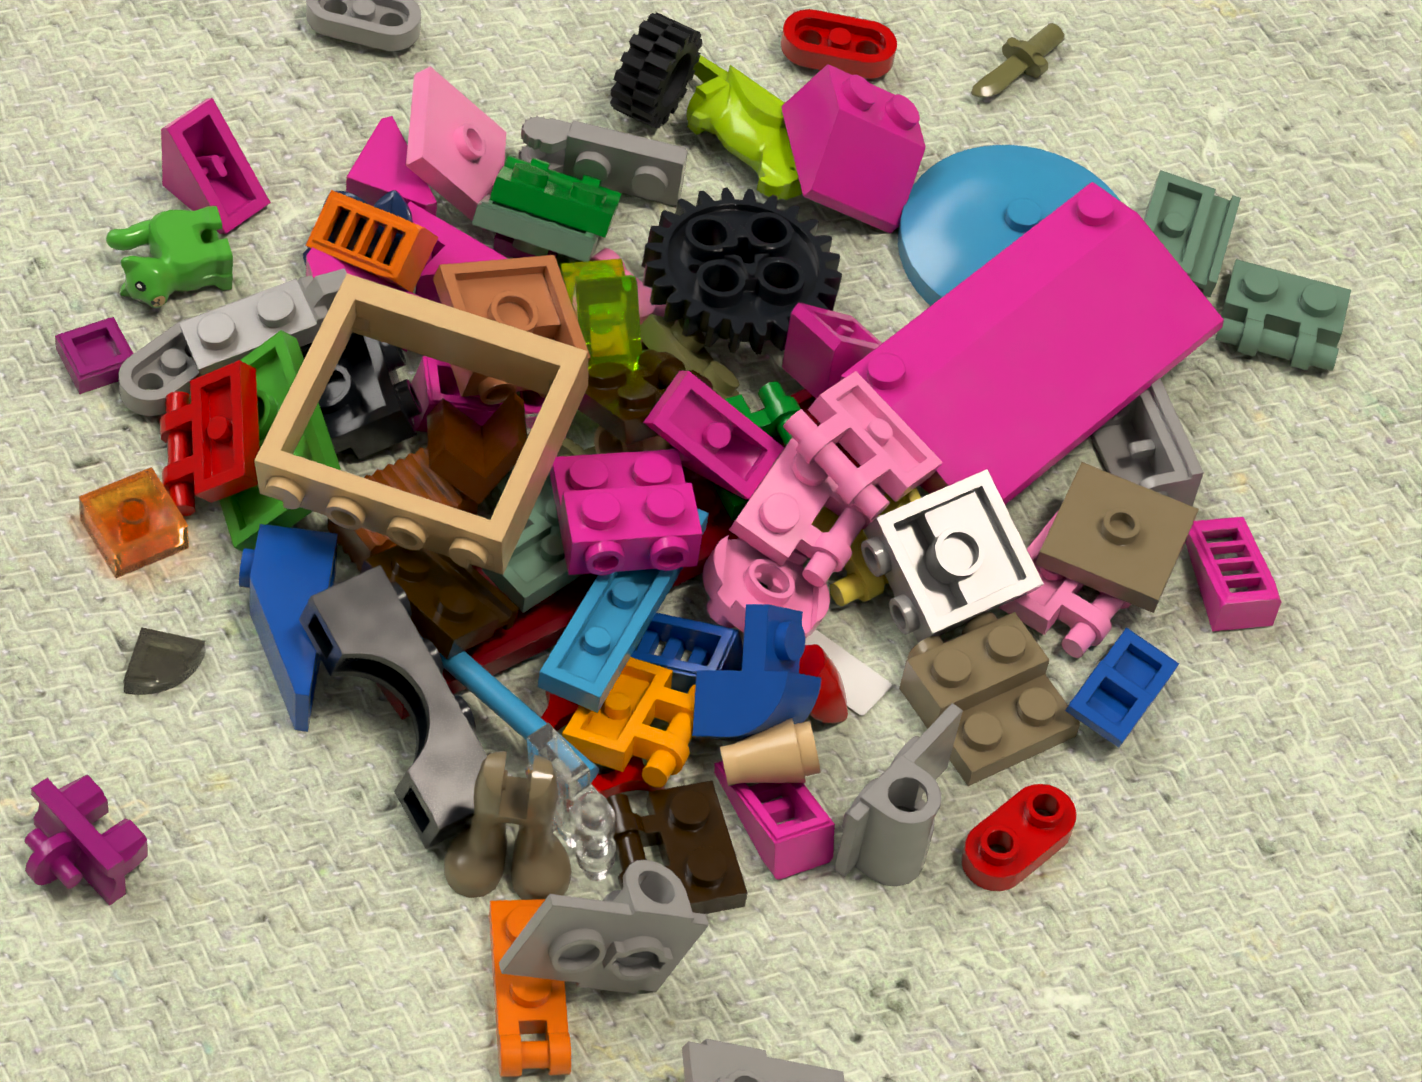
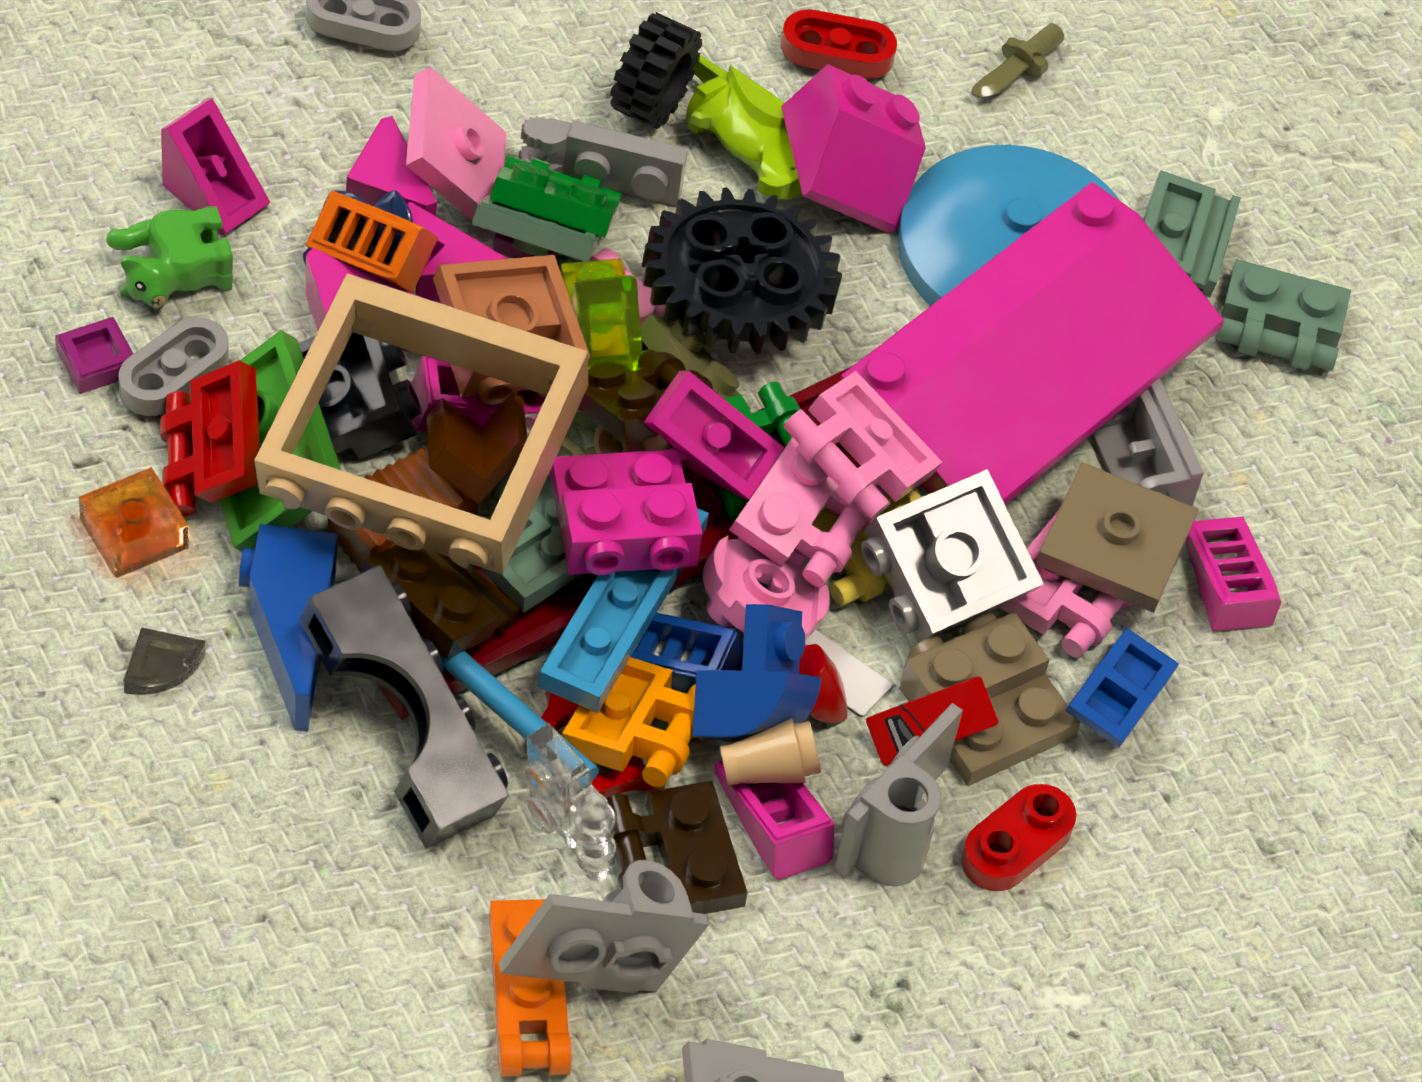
magenta hips [24,774,148,906] -> none
light grey hinge [179,268,347,376] -> none
dark tan piece [444,751,572,900] -> none
dark pink slope [782,303,882,399] -> none
none -> red sticker [866,676,999,766]

